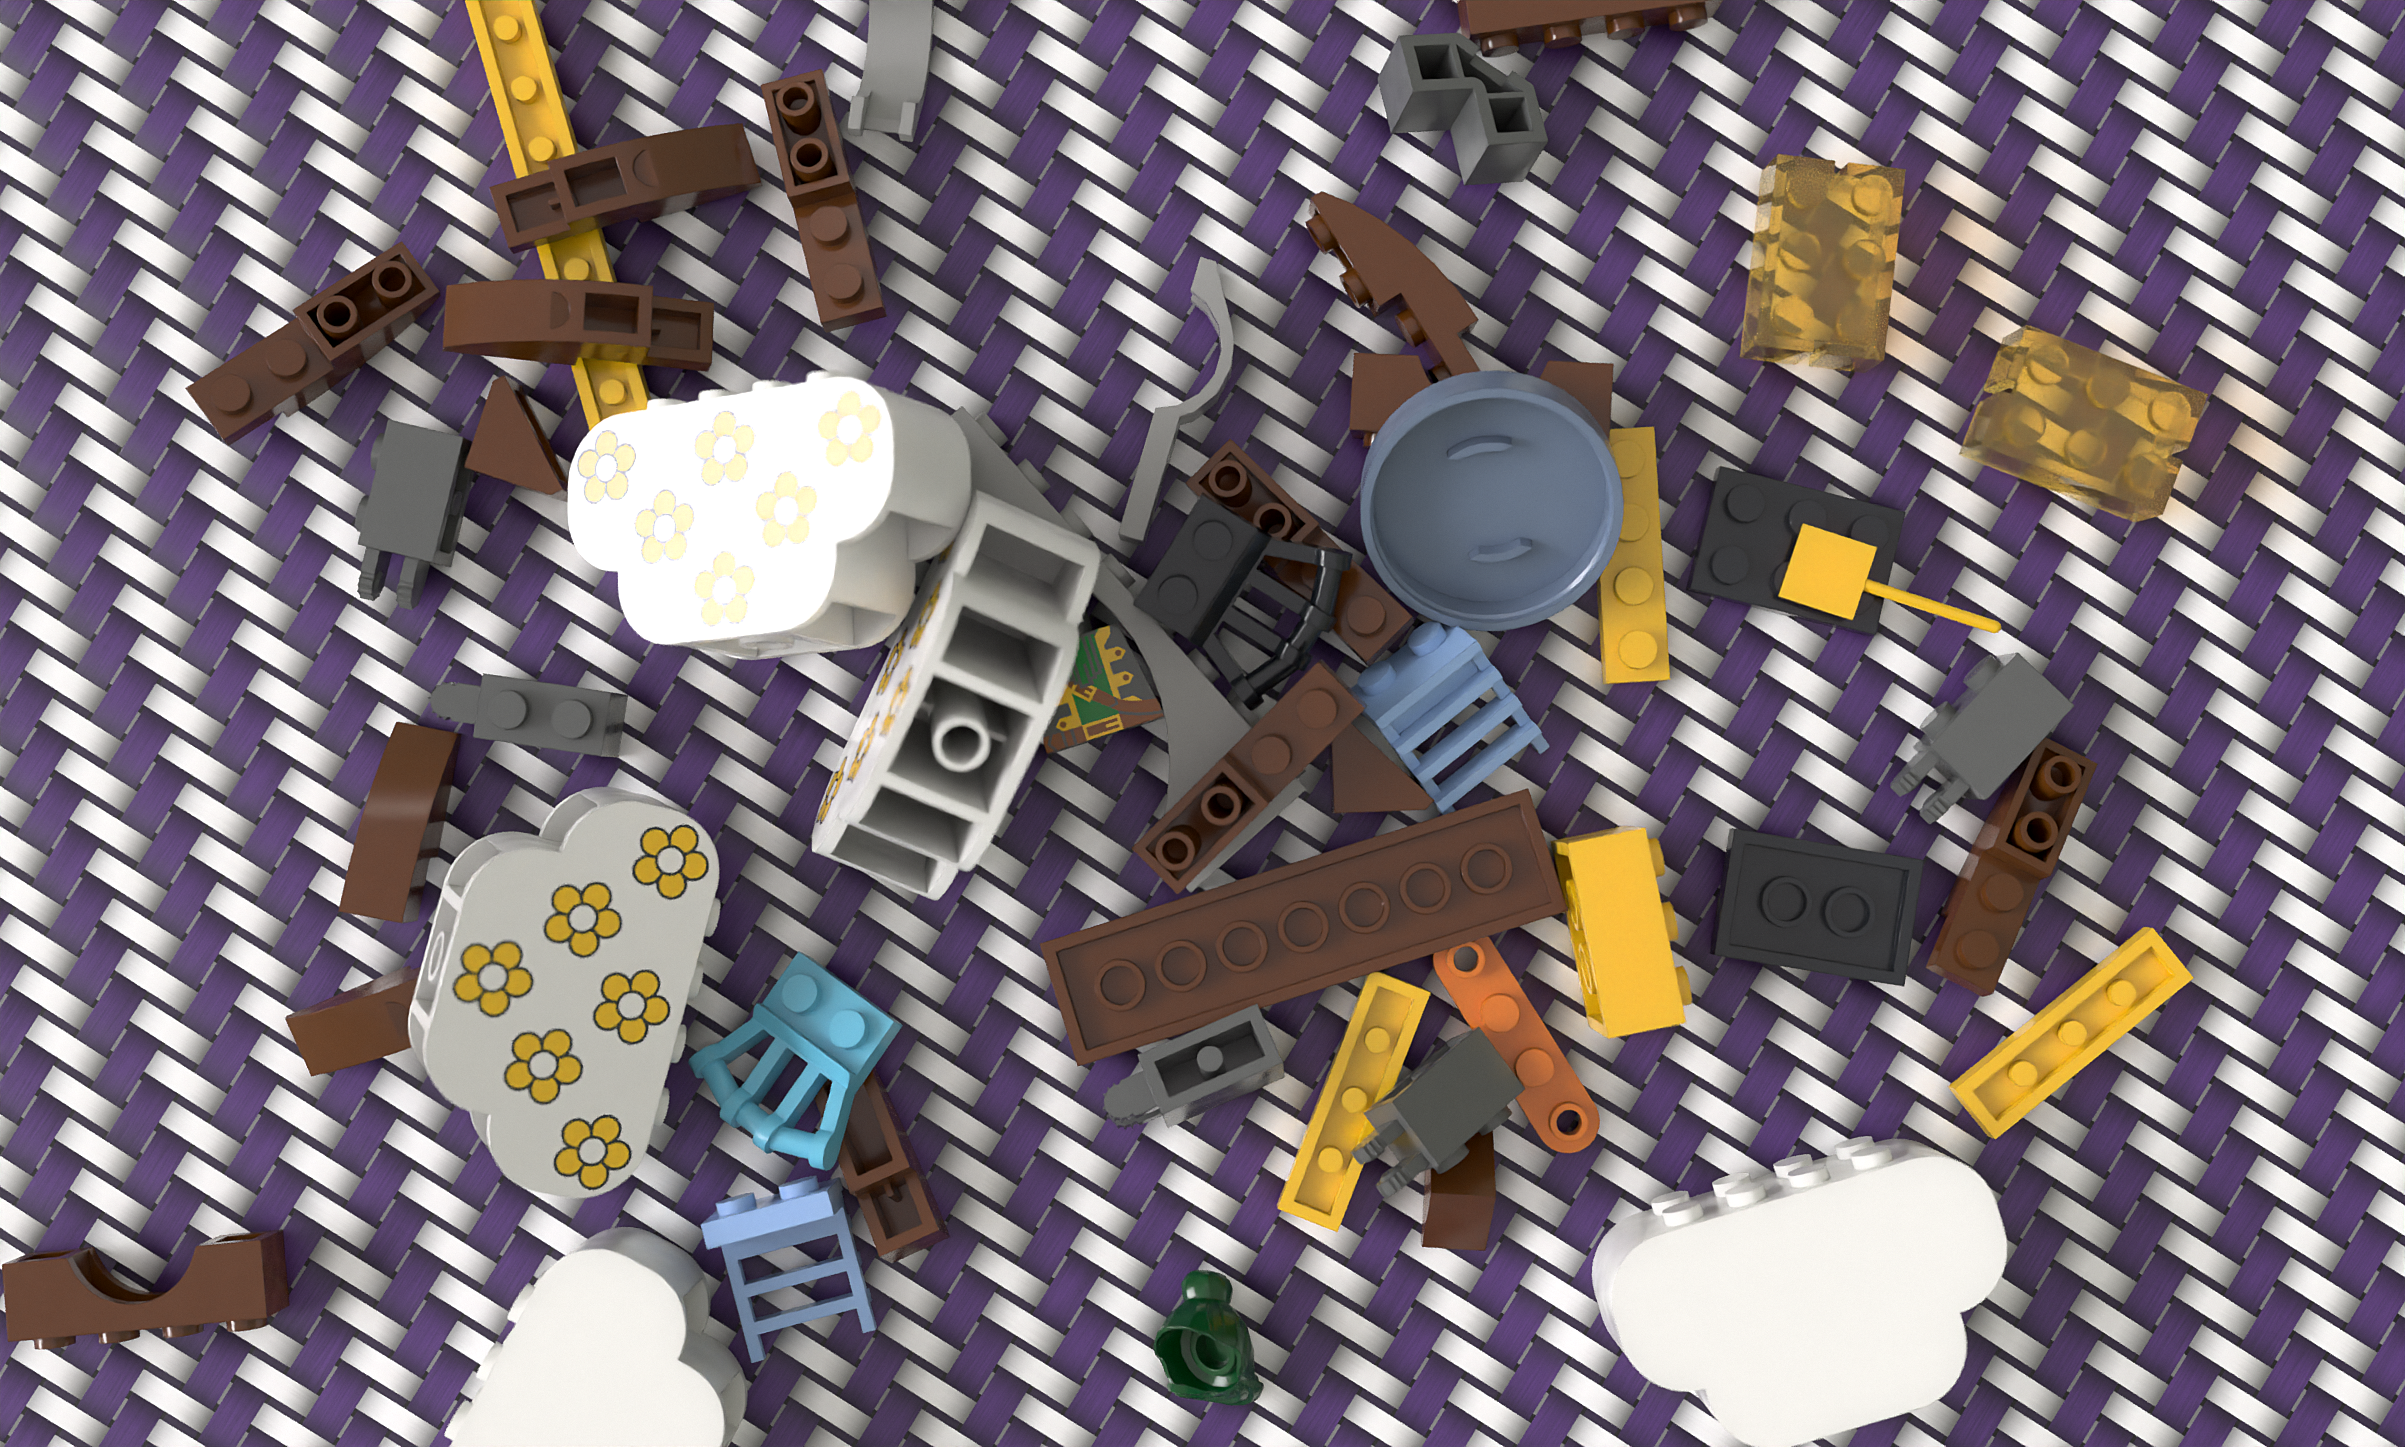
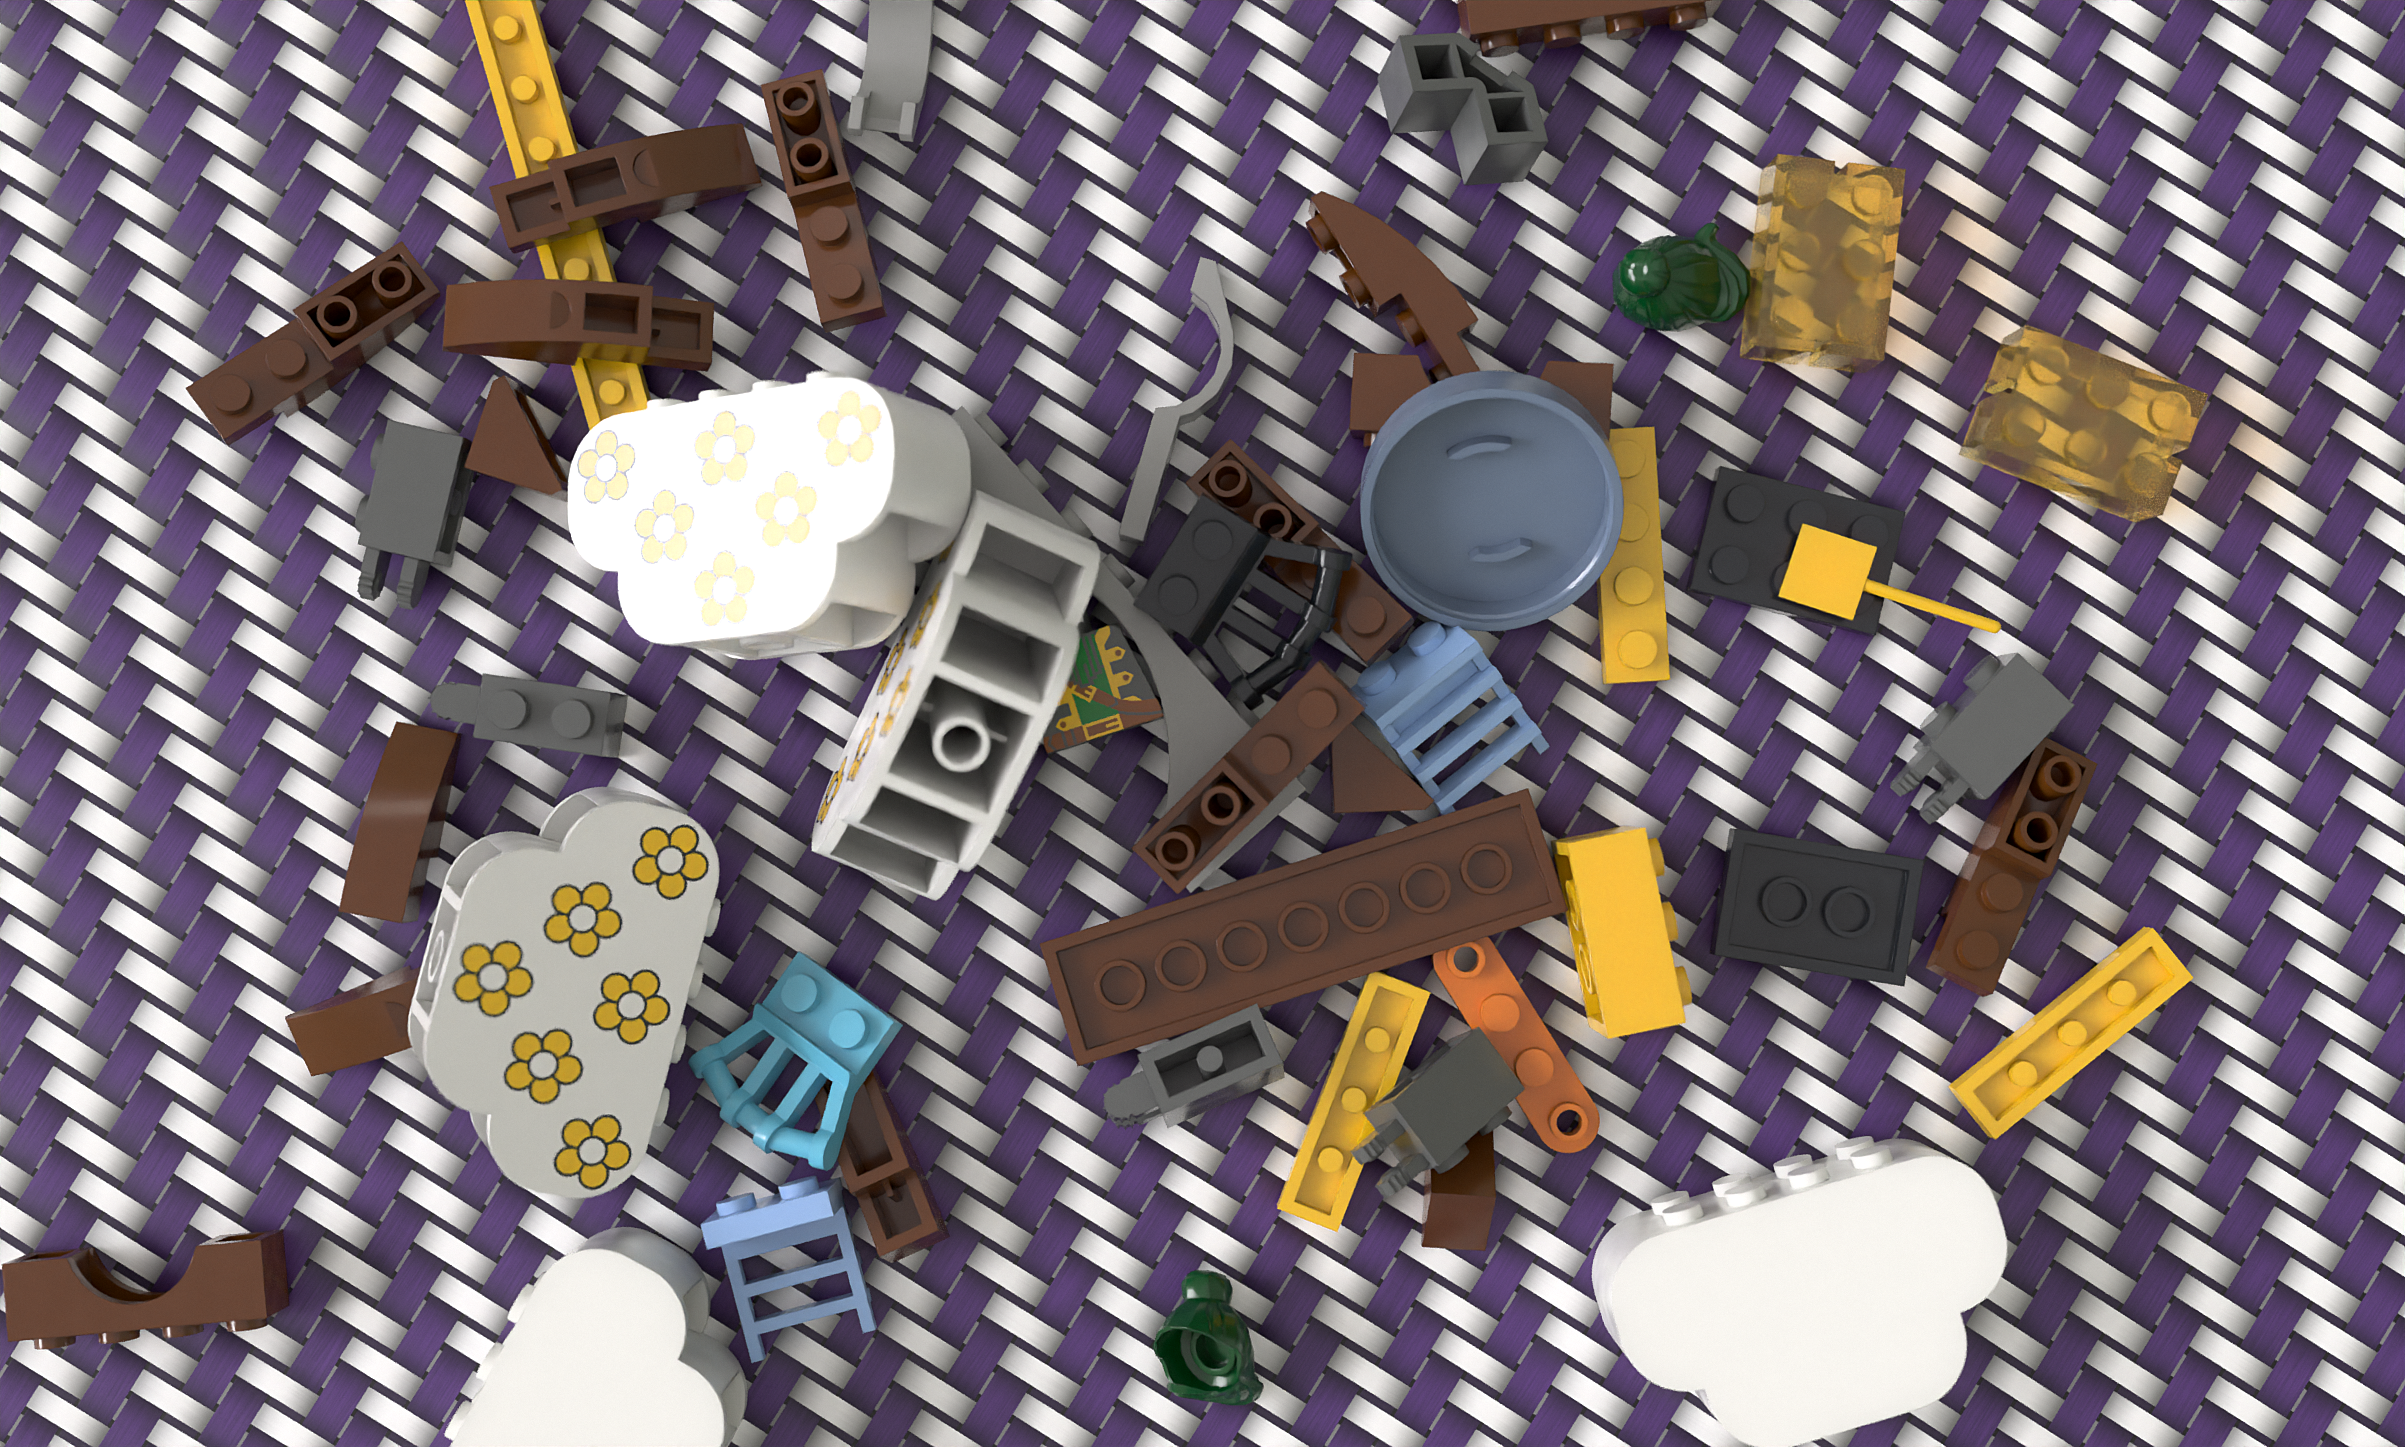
none -> dark green hair [1612,223,1751,332]

